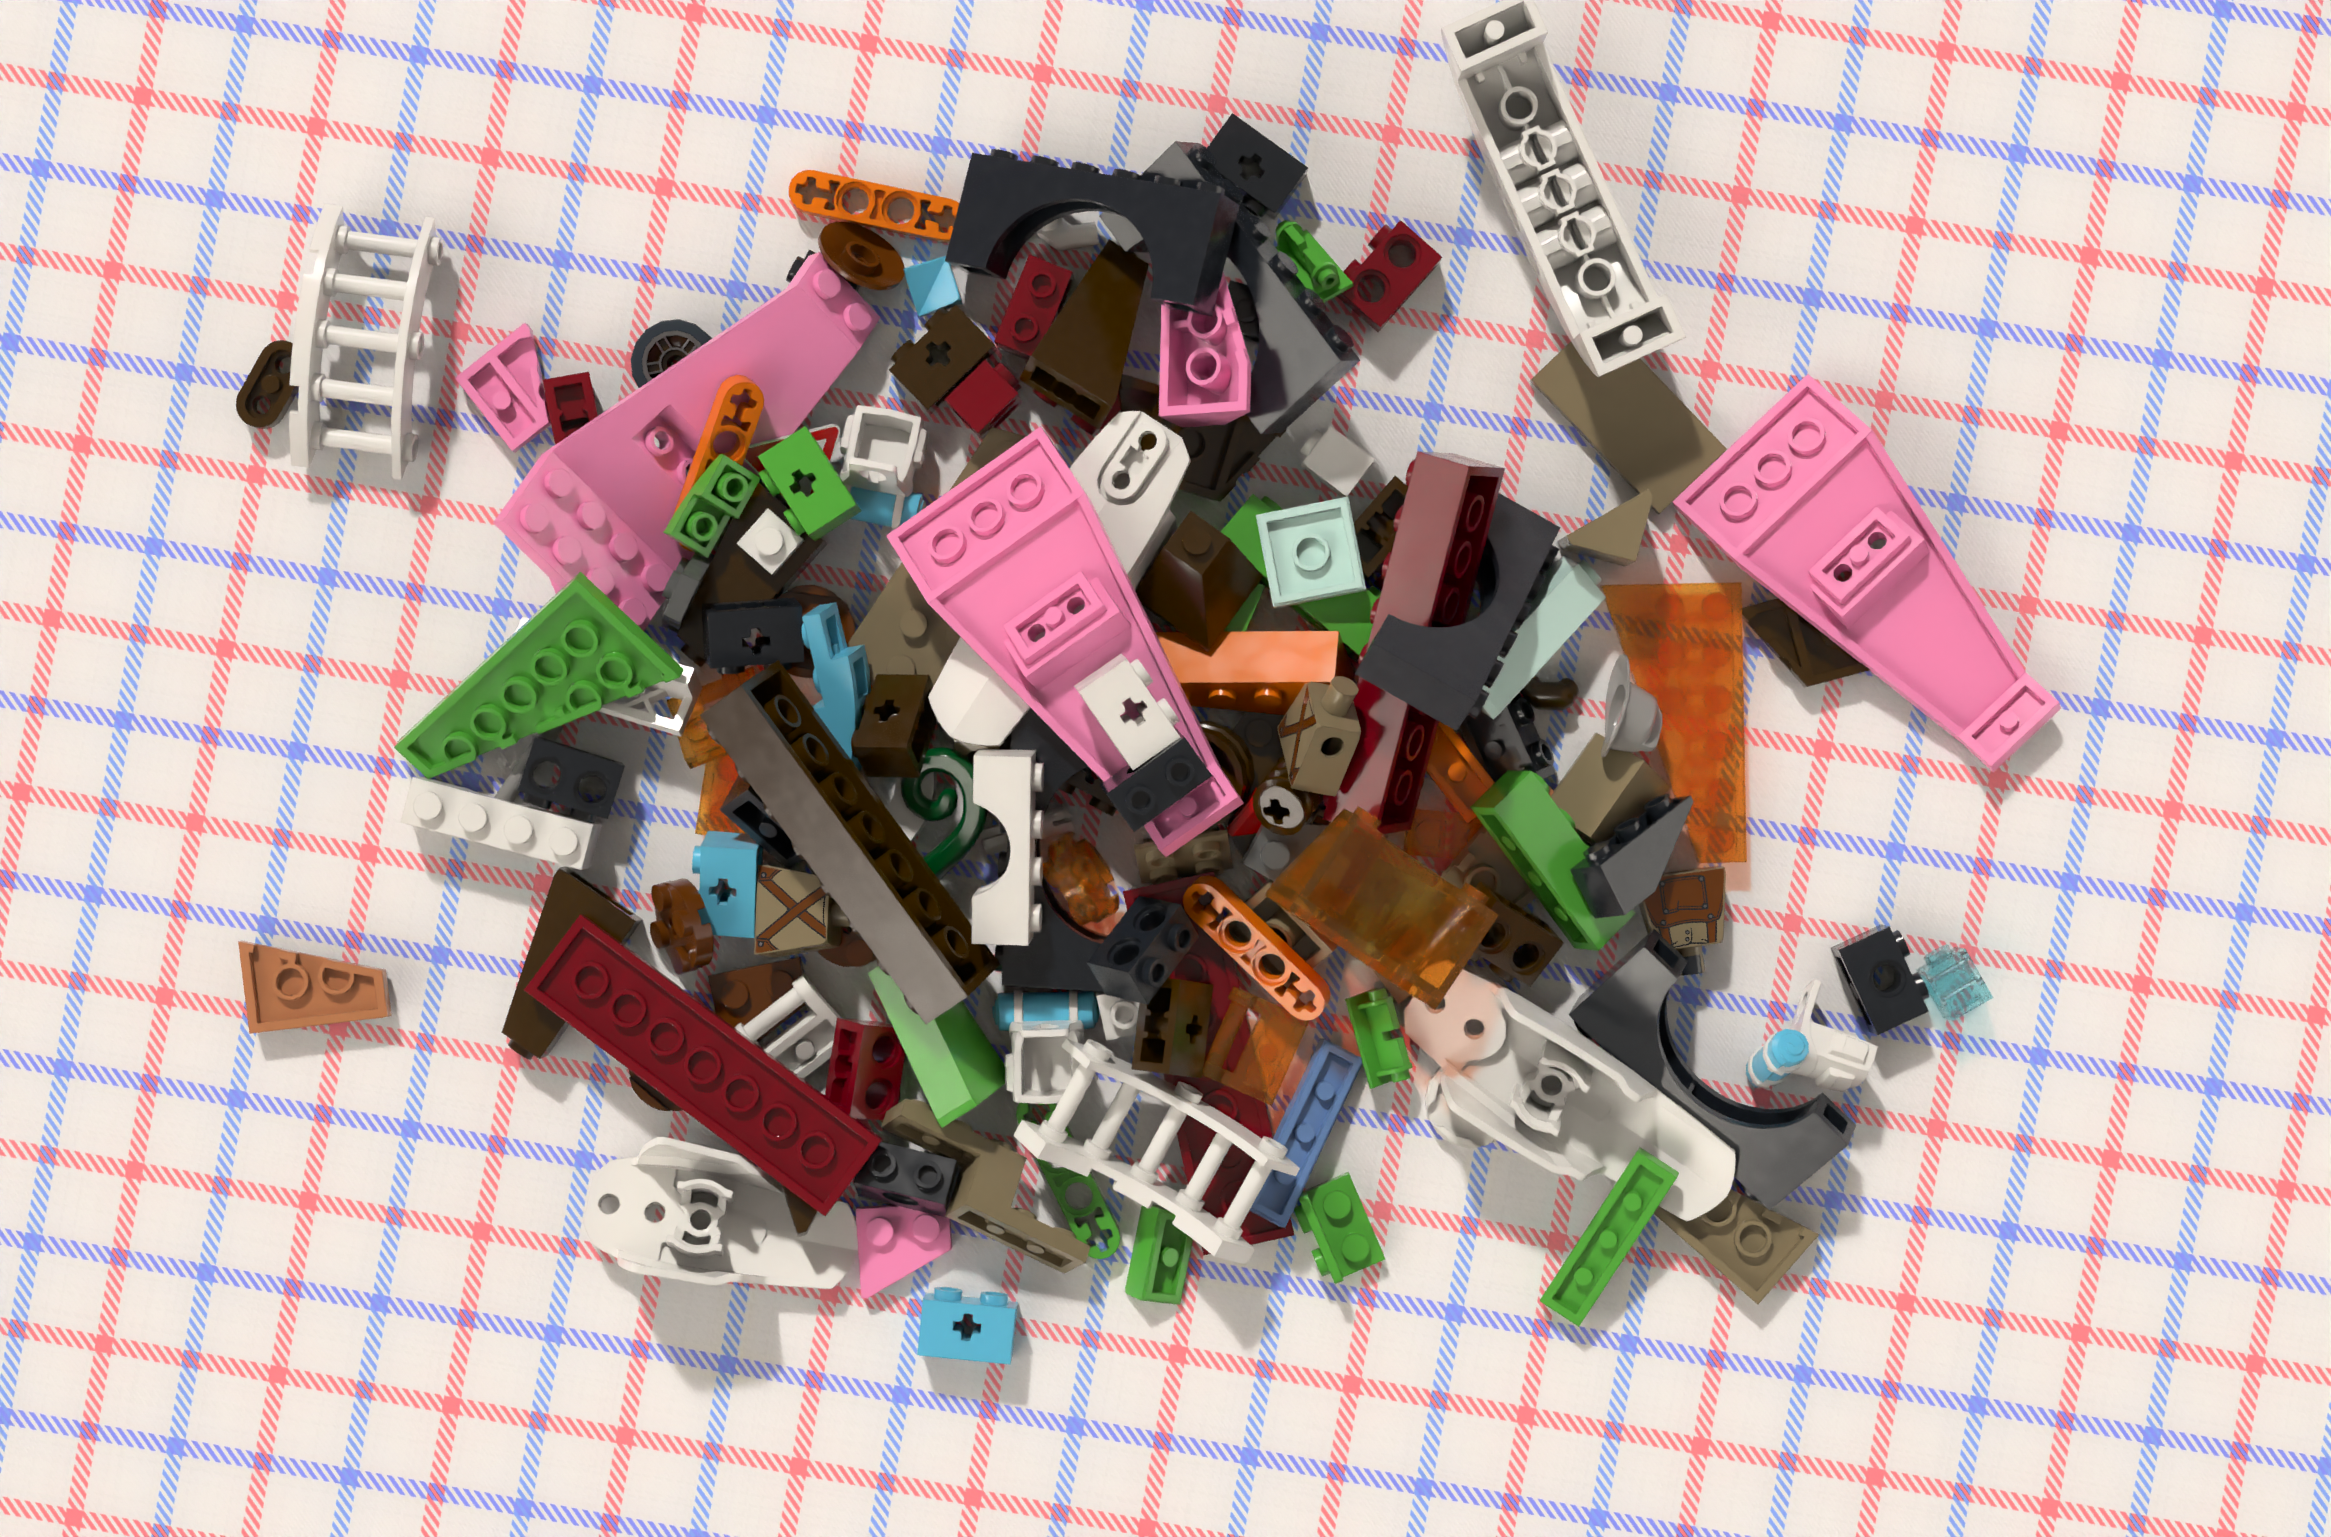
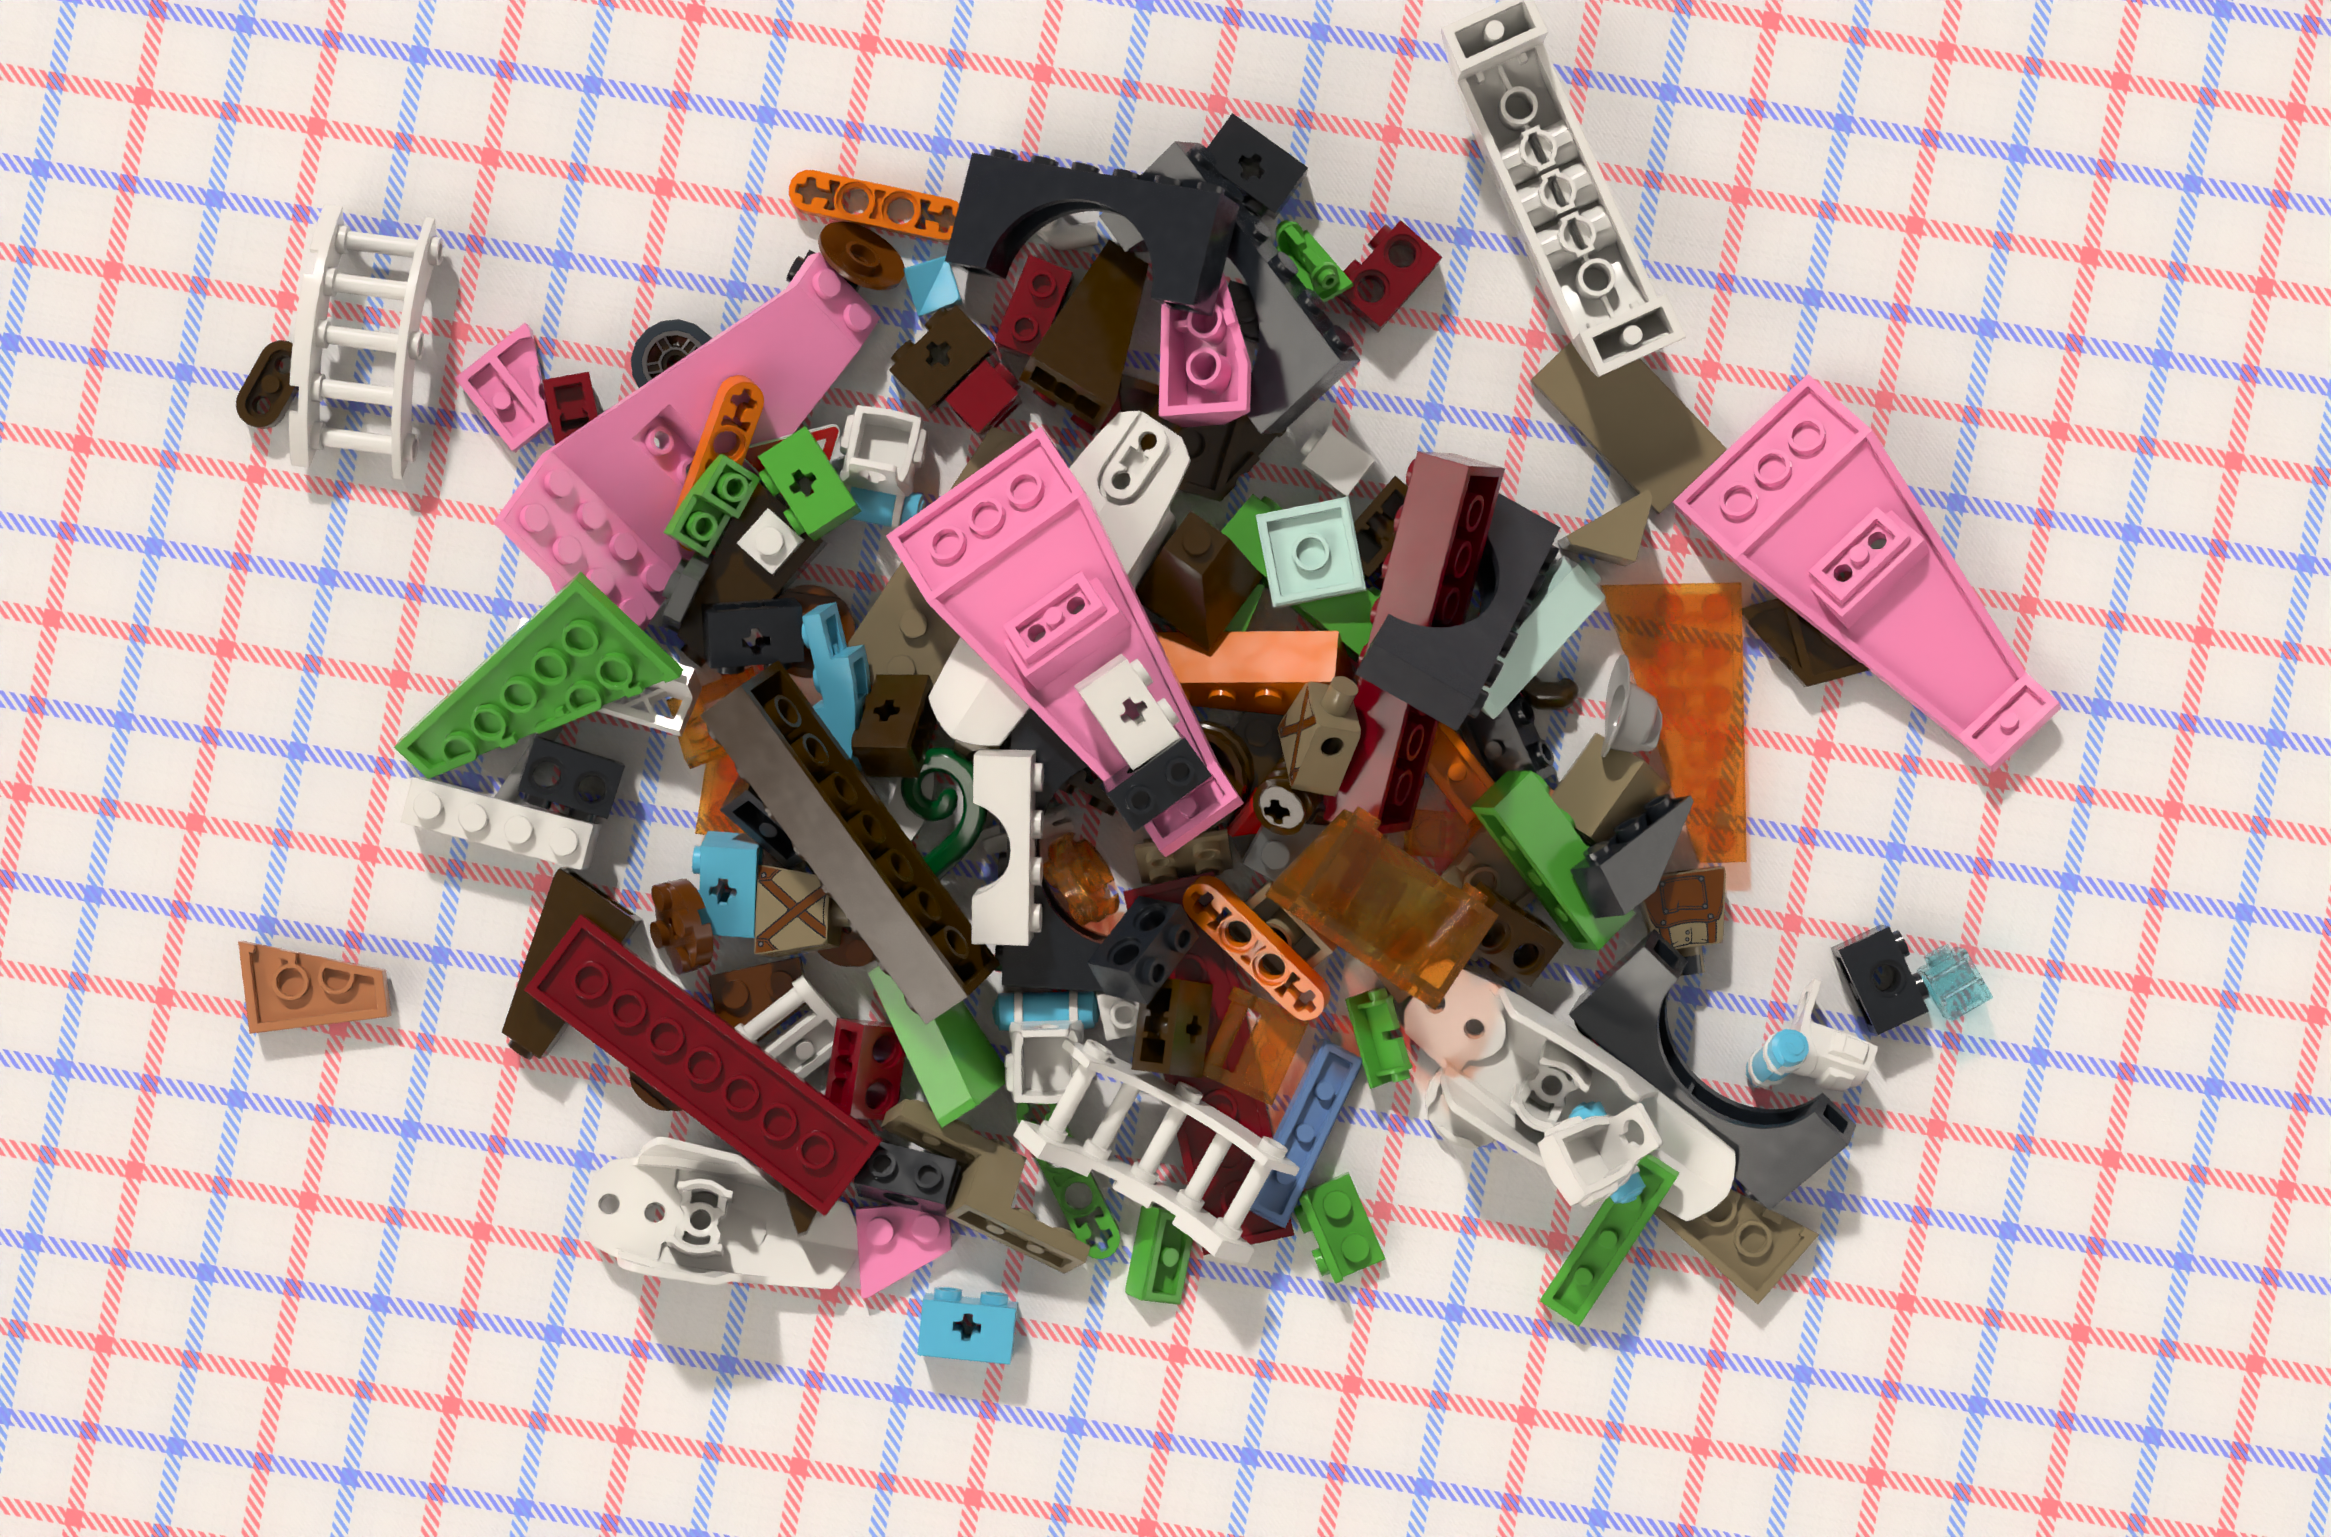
none -> white piece [1538,1101,1663,1207]

